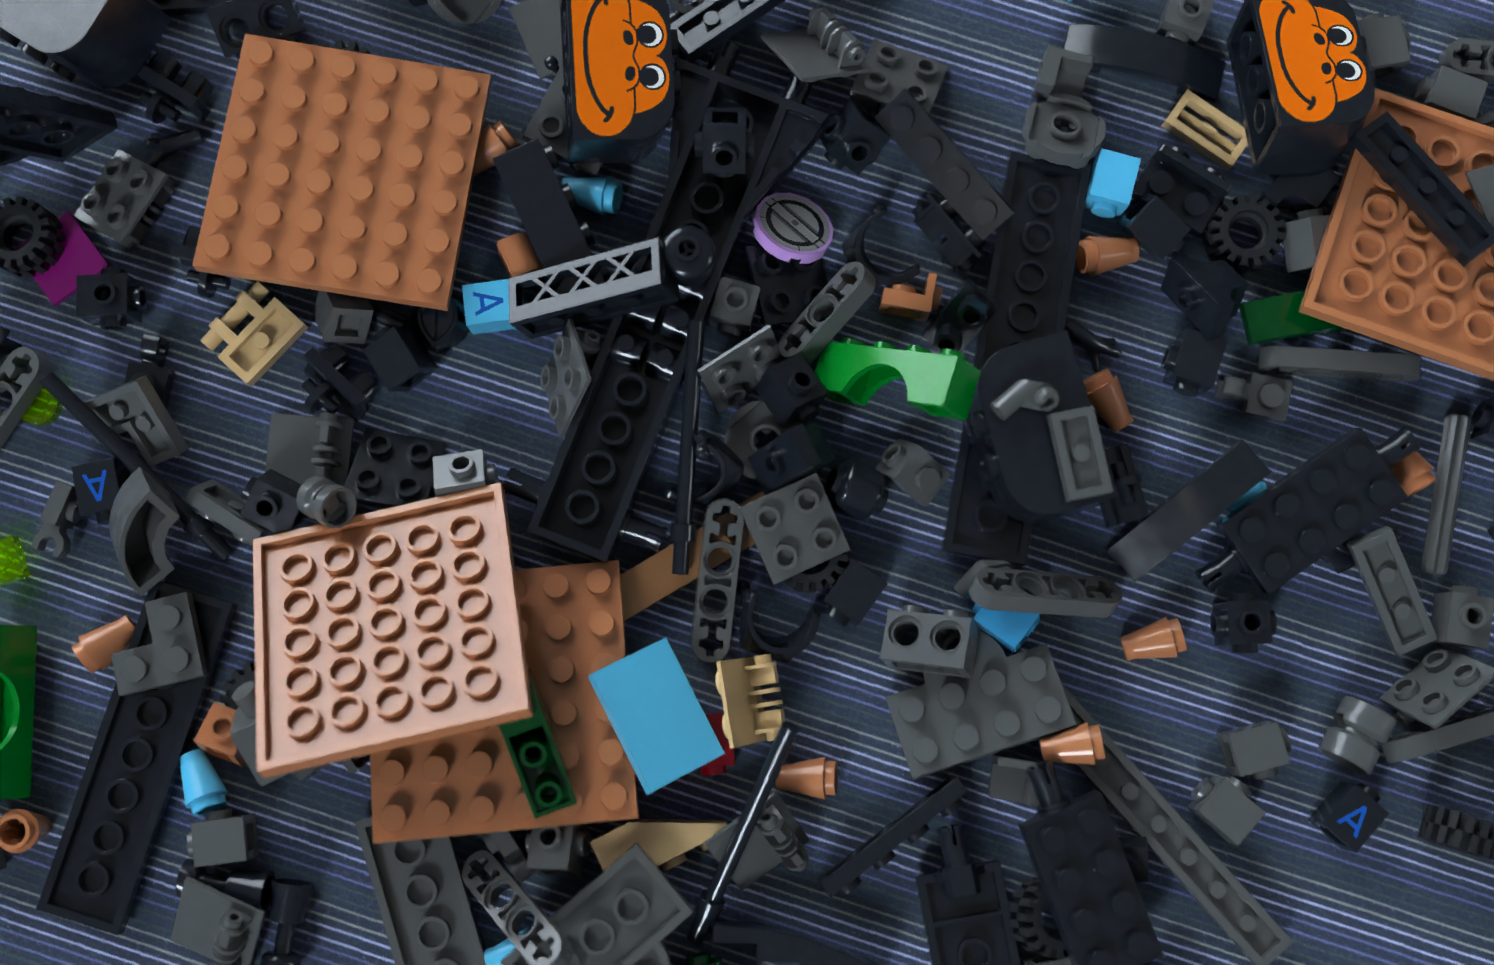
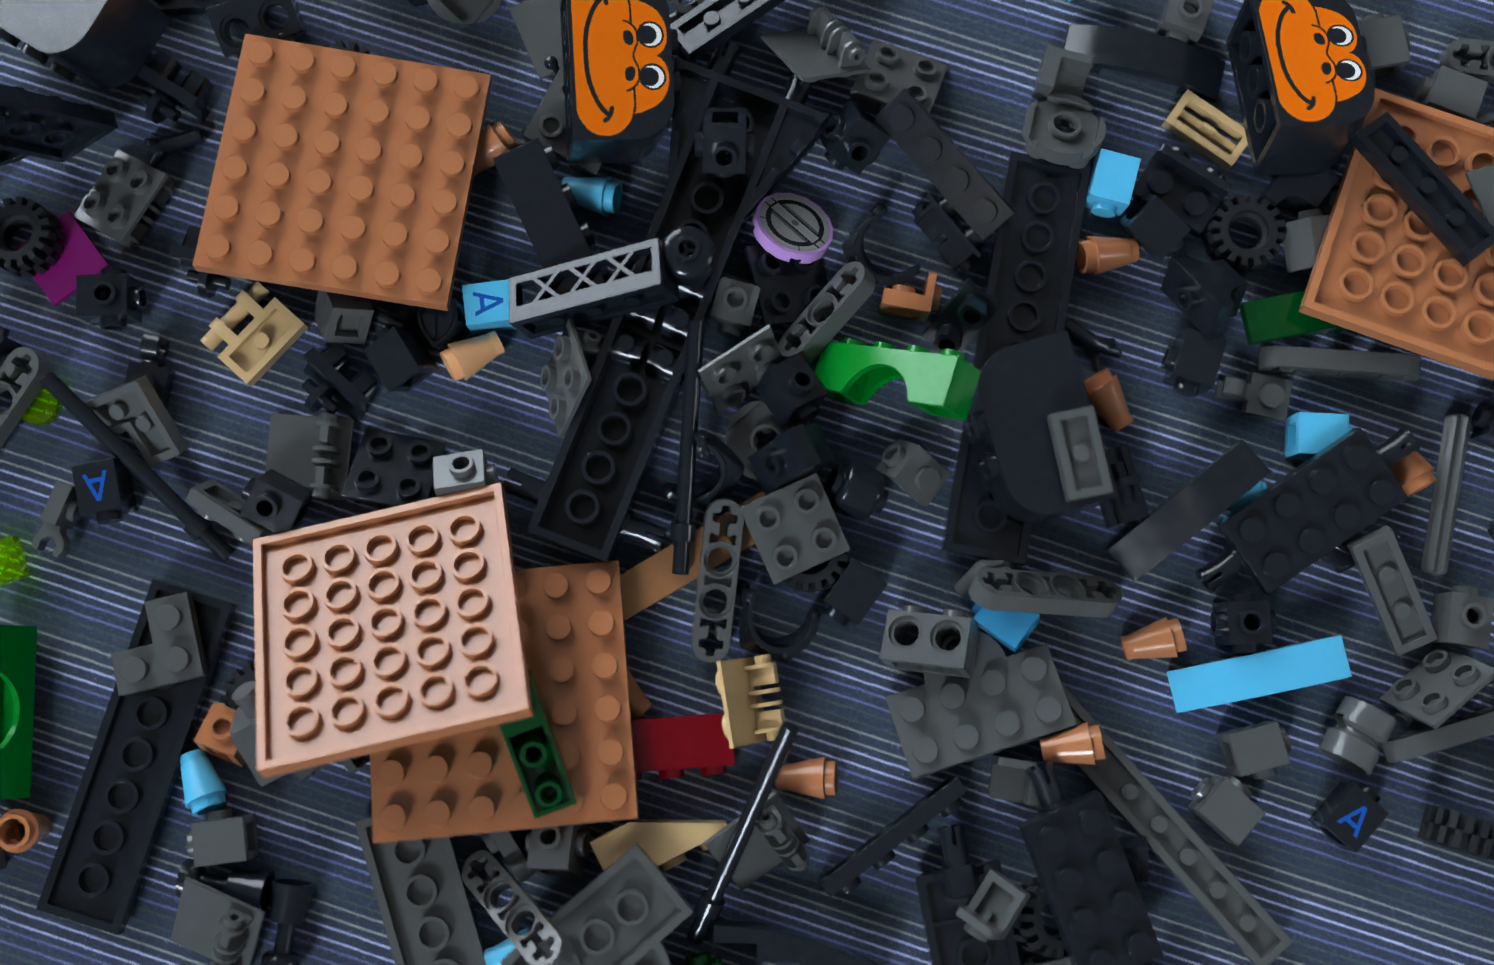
nougat cone [71,615,136,674] -> none
dark grey brick [109,467,180,596] -> none
dark grey wheel [296,476,357,529] -> none
nougat brick [496,233,543,278] -> none
medium azure tile [588,637,725,795] -> none
dark grey arm [990,379,1060,421] -> none
none -> light nougat cone [440,330,505,382]
none -> dark grey bracket [956,869,1031,942]
none -> medium azure slope [1167,635,1352,713]
none -> medium azure brick [1285,412,1353,460]

